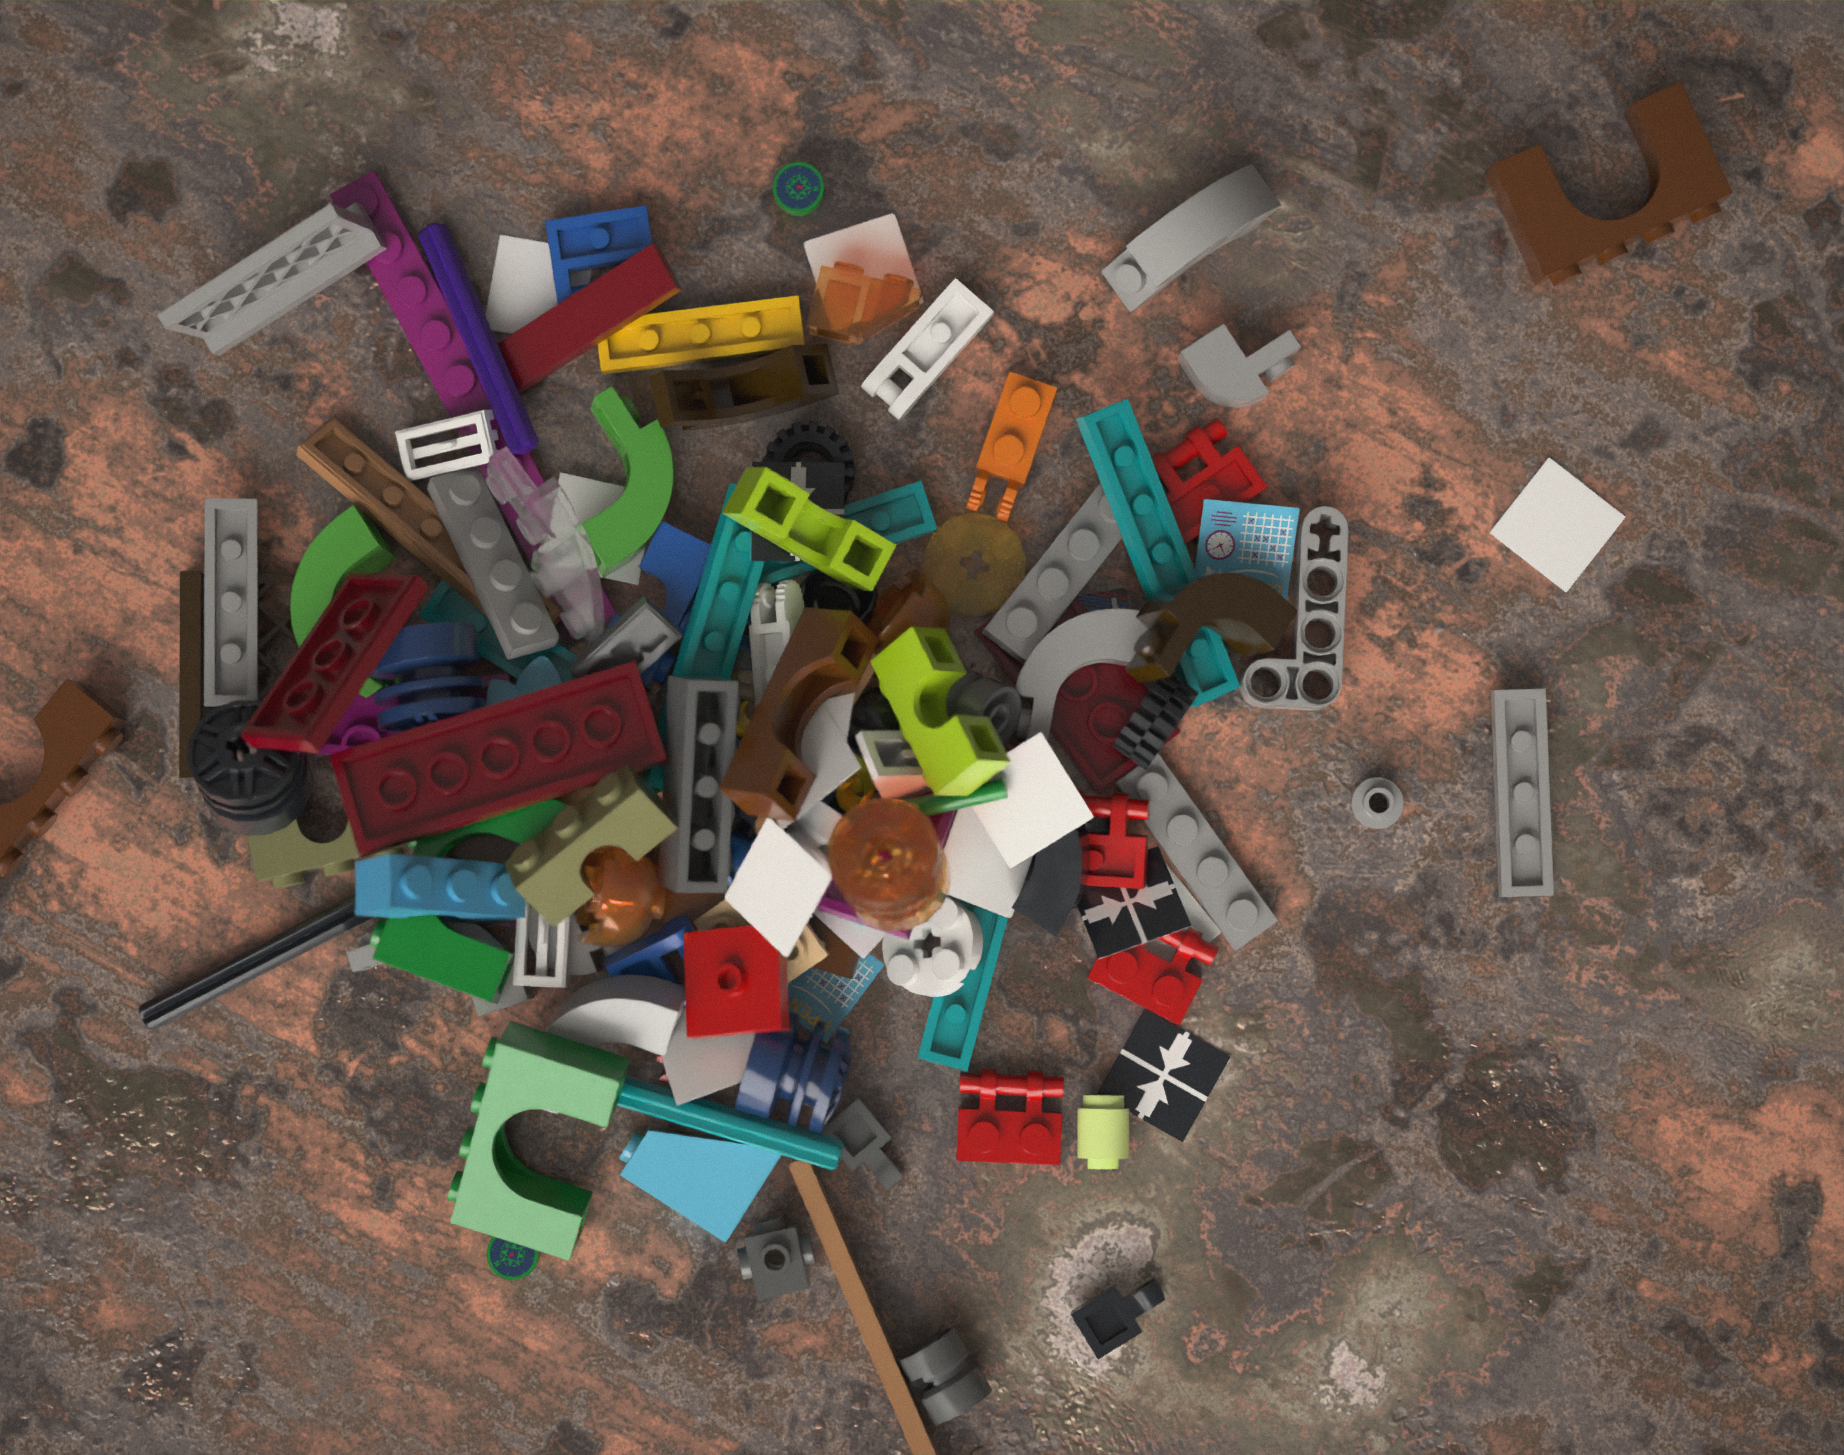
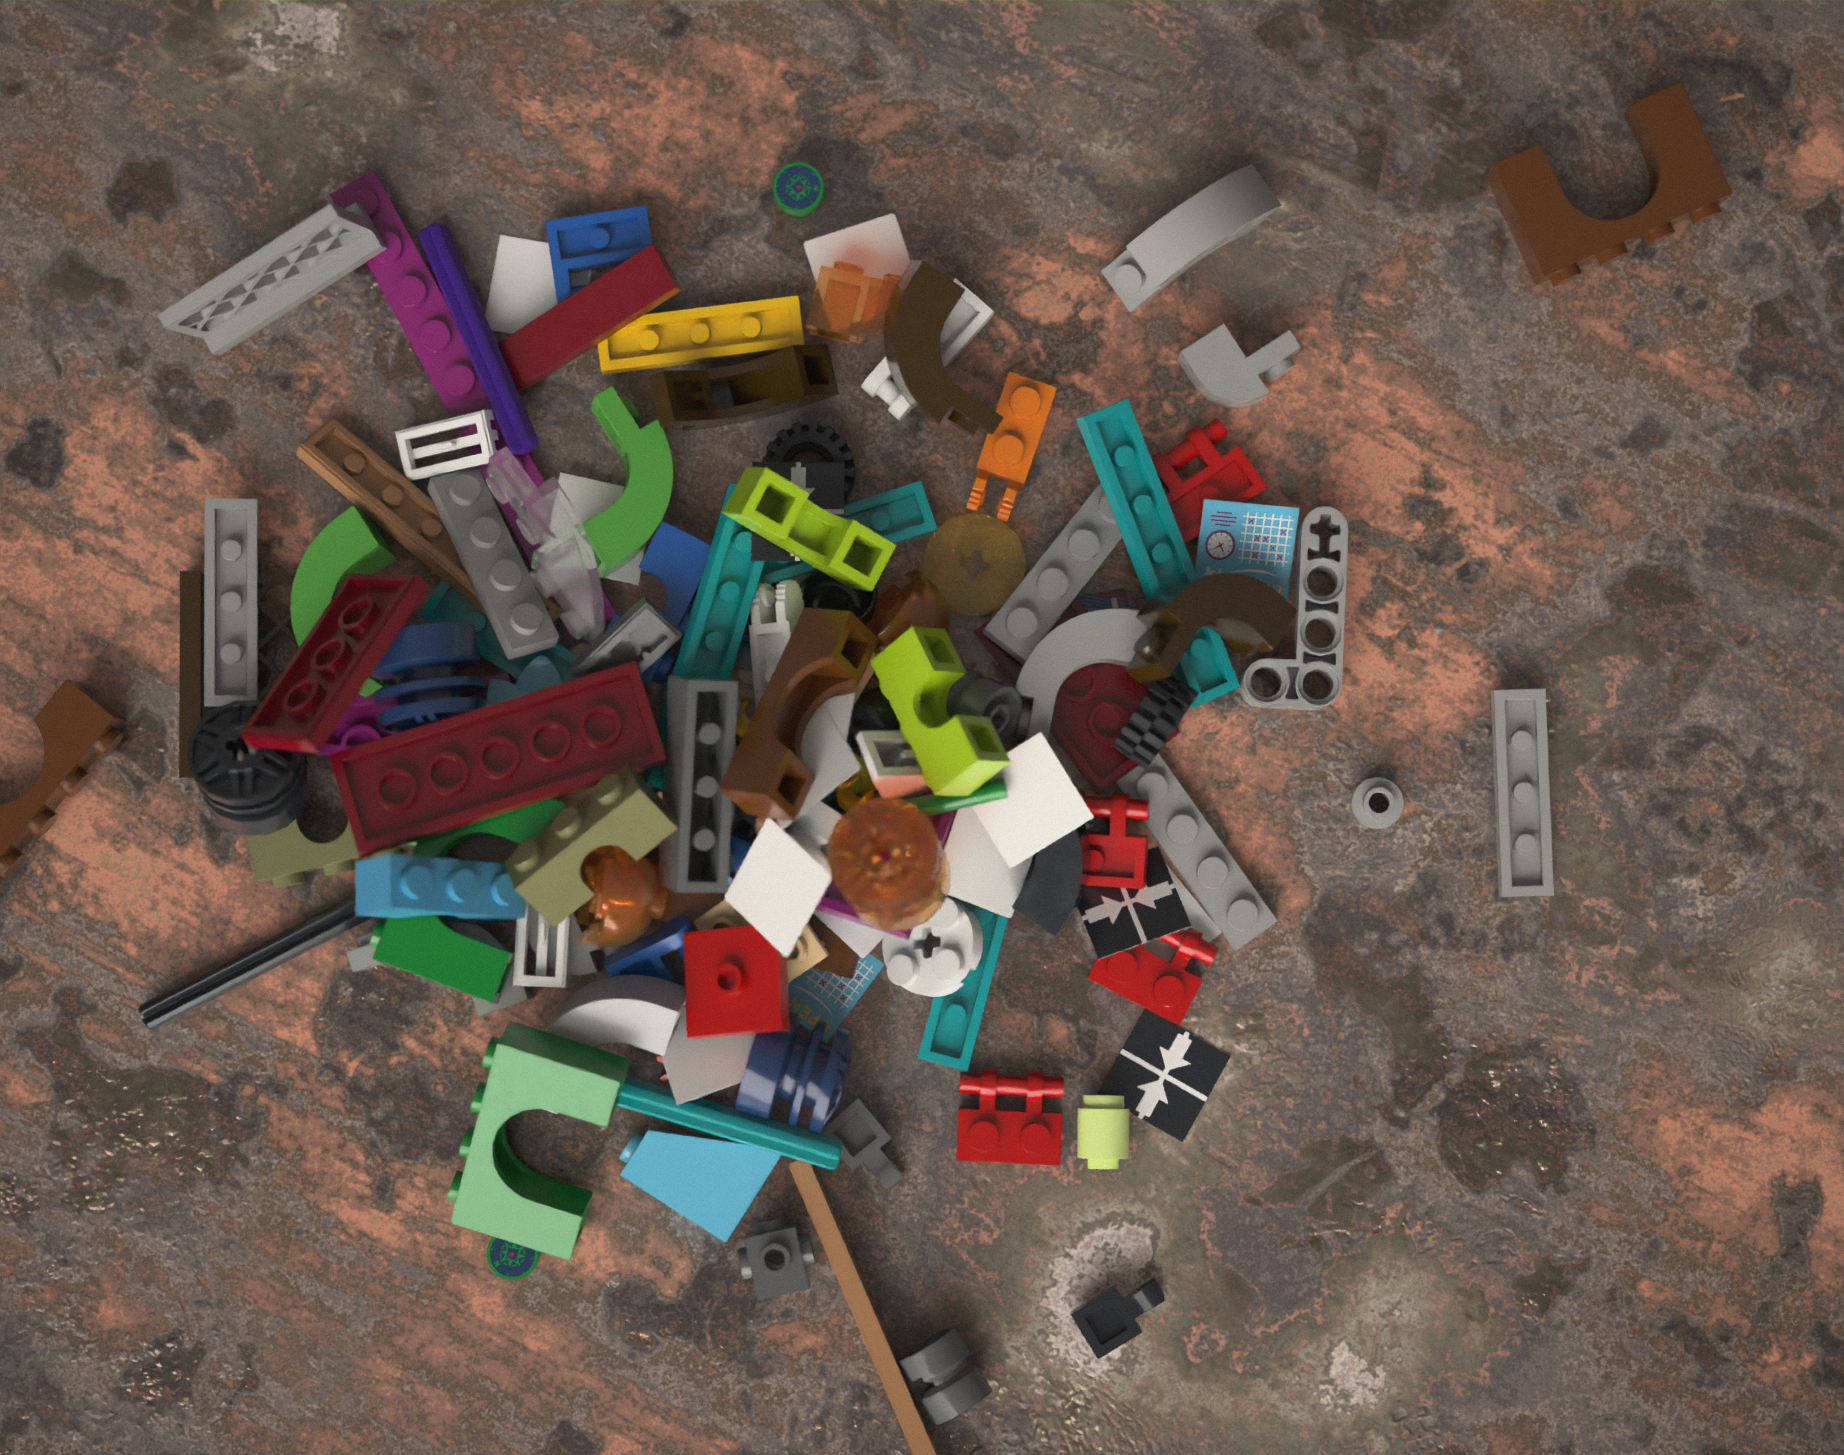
white sticker [1490,457,1625,593] -> none
none -> dark brown arch [884,260,1004,436]

